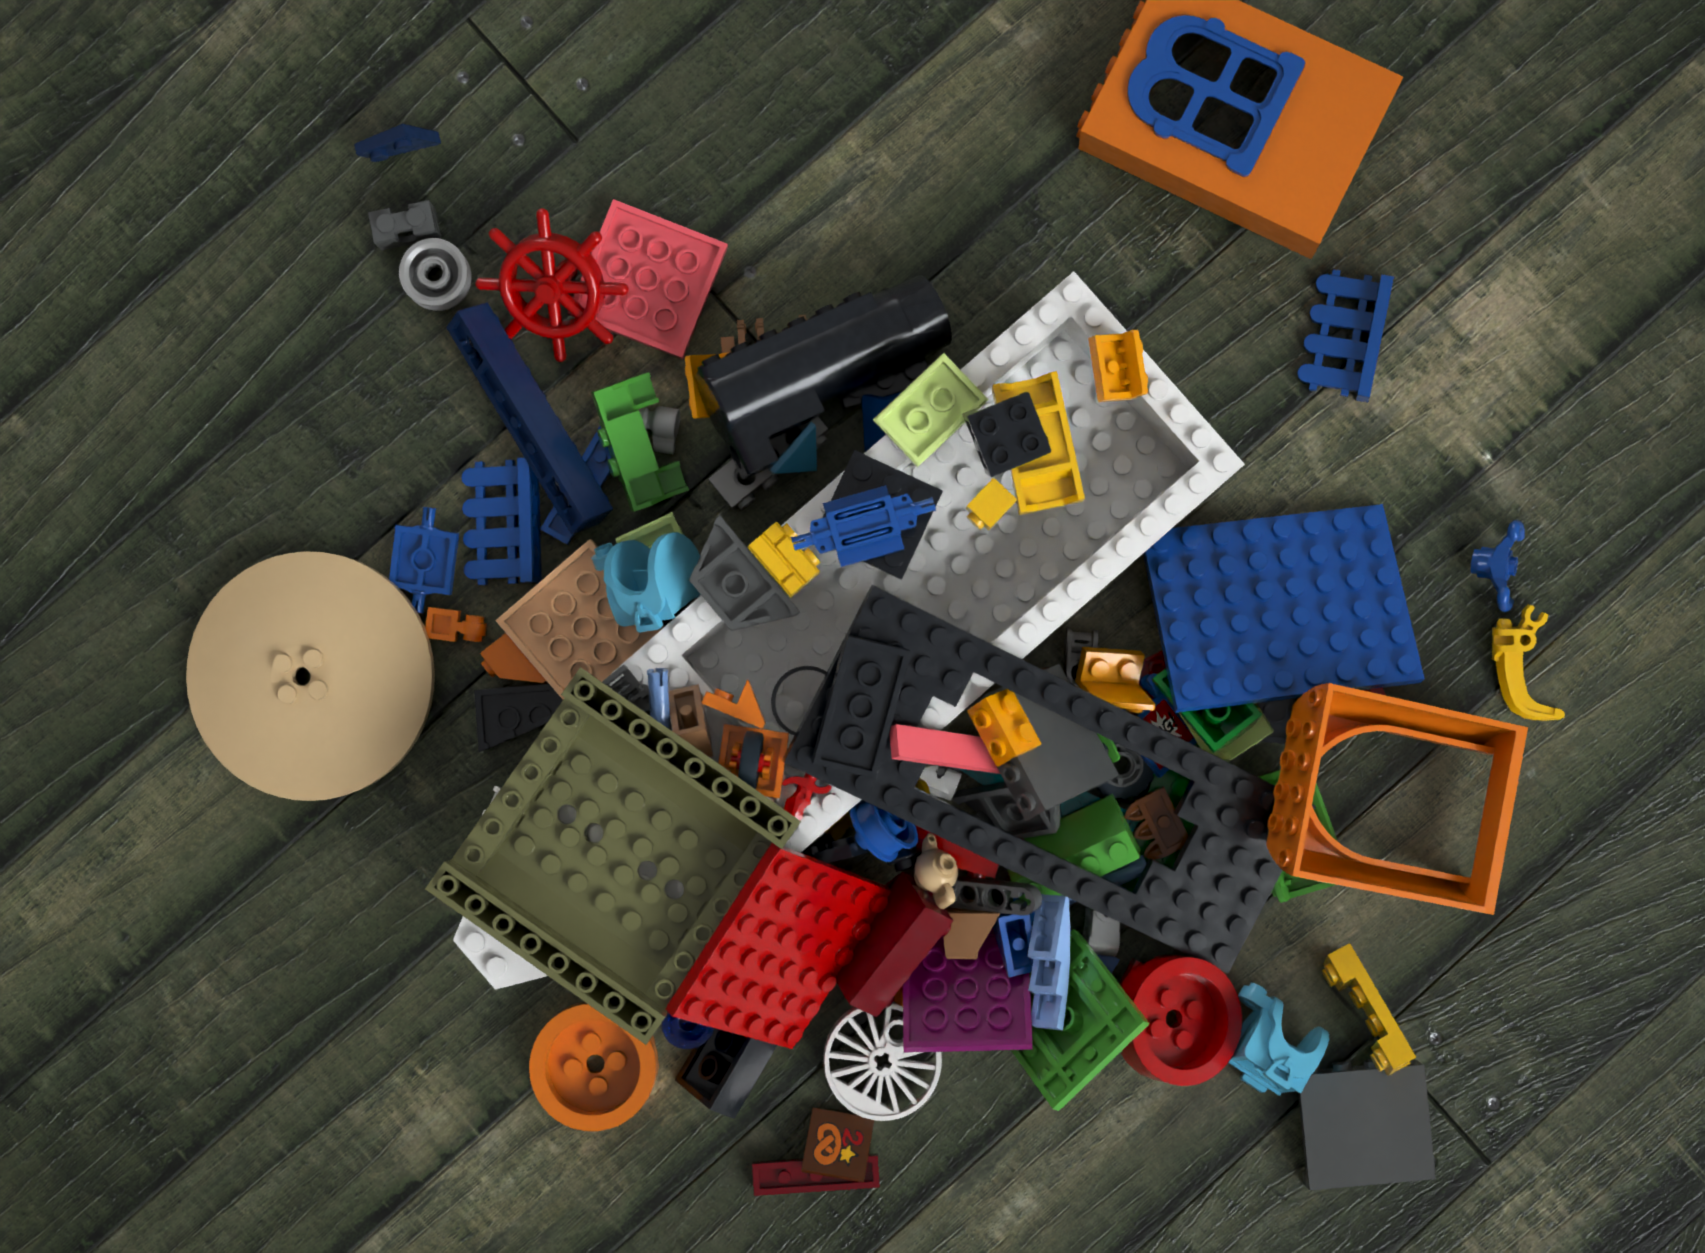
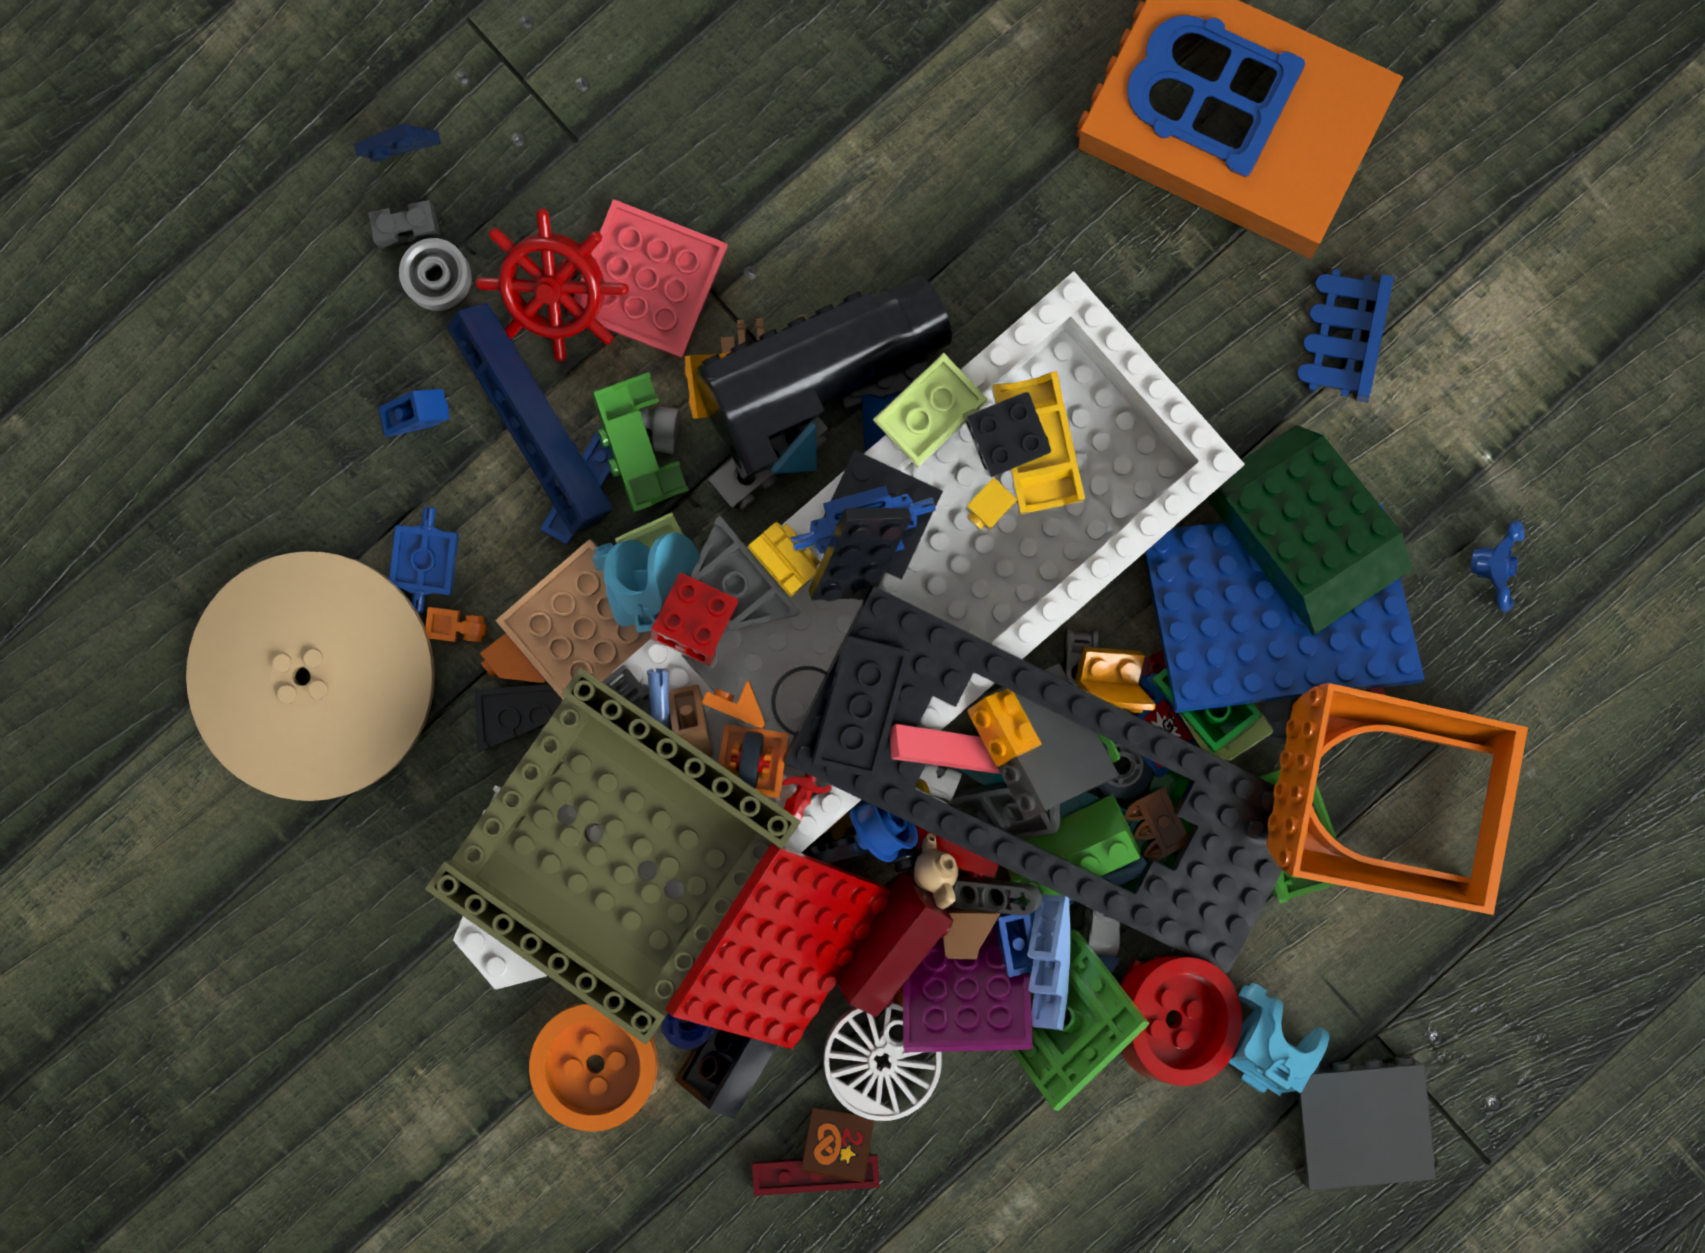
blue fence [462,457,542,585] -> none
light orange bracket [1088,330,1148,402] -> none
yellow piece [1322,943,1417,1076] -> none
yellow piece [1492,604,1565,721] -> none
none -> blue slope [378,389,450,437]
none -> red bracket [651,573,738,666]
none -> black plate [808,508,912,601]
none -> dark green slope [1206,425,1412,636]

